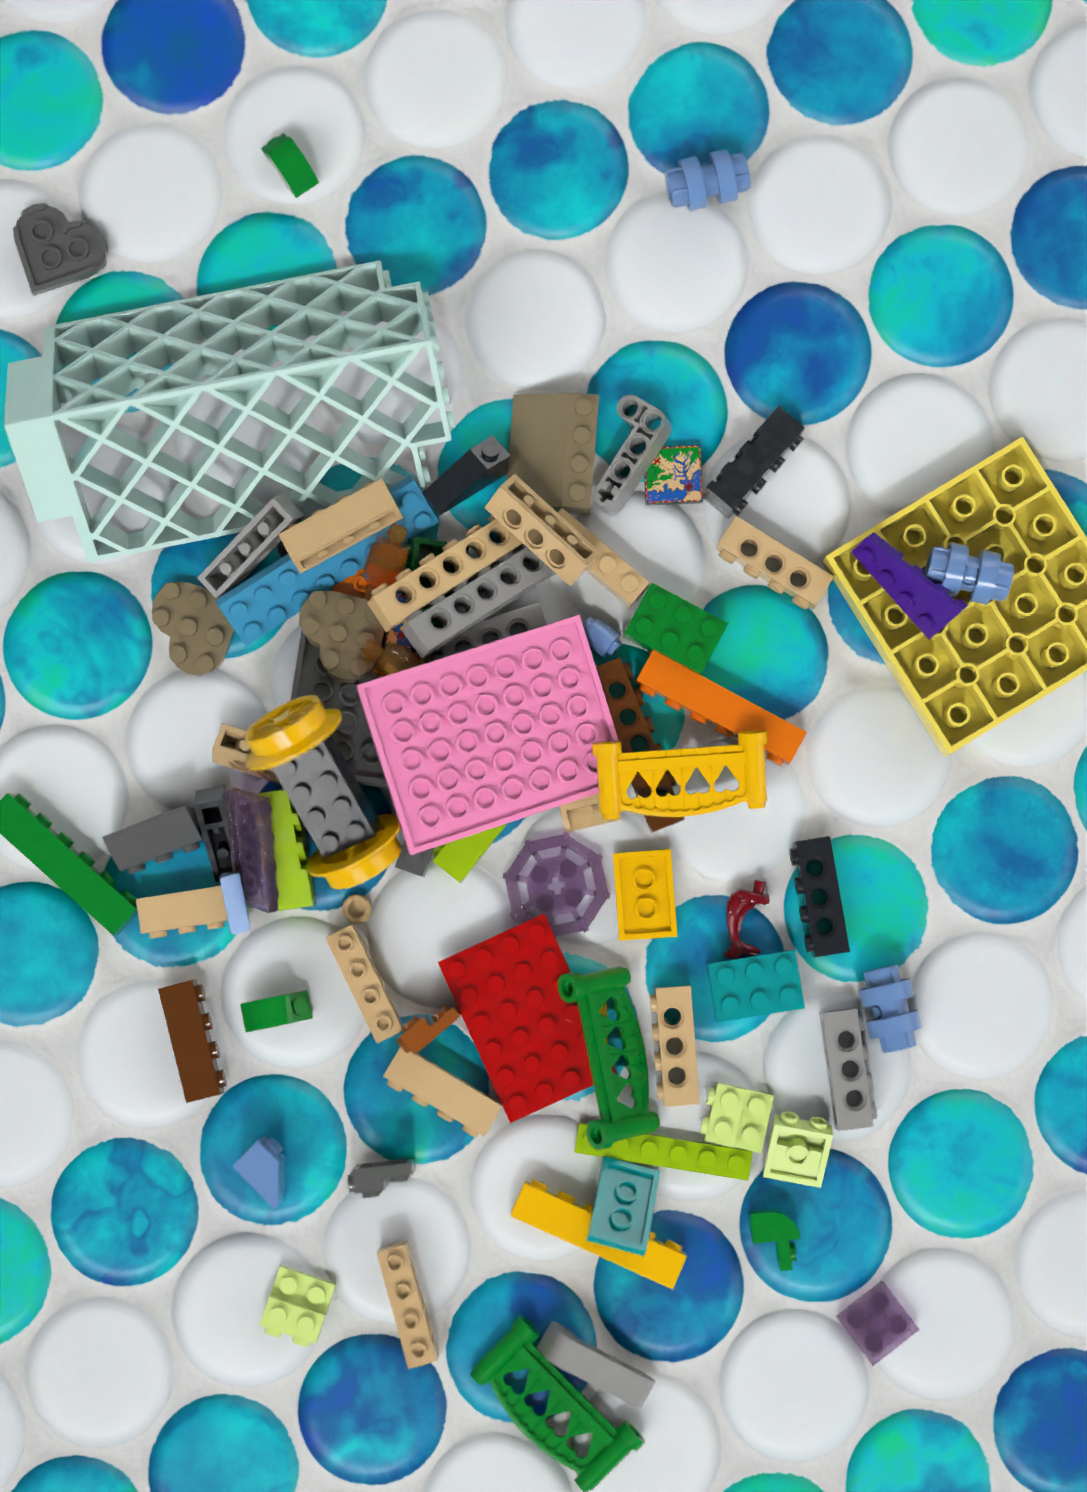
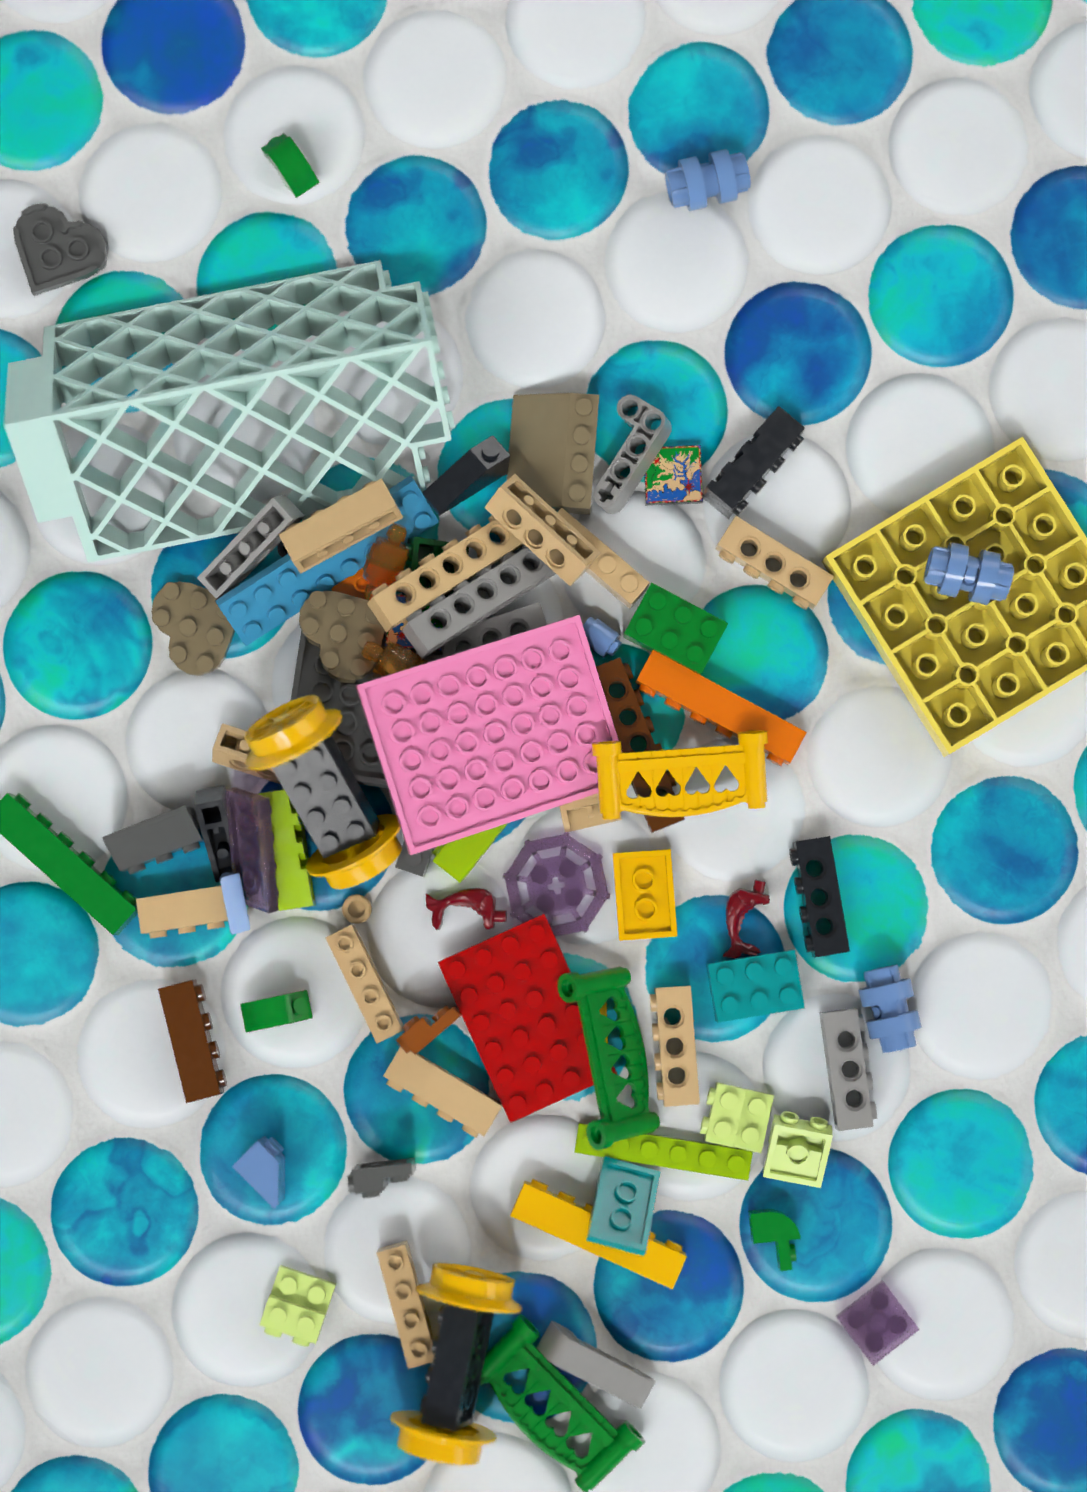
dark purple wing [852,532,969,639] -> none
none -> brick [390,1263,522,1465]
none -> dark red animal [426,888,507,930]

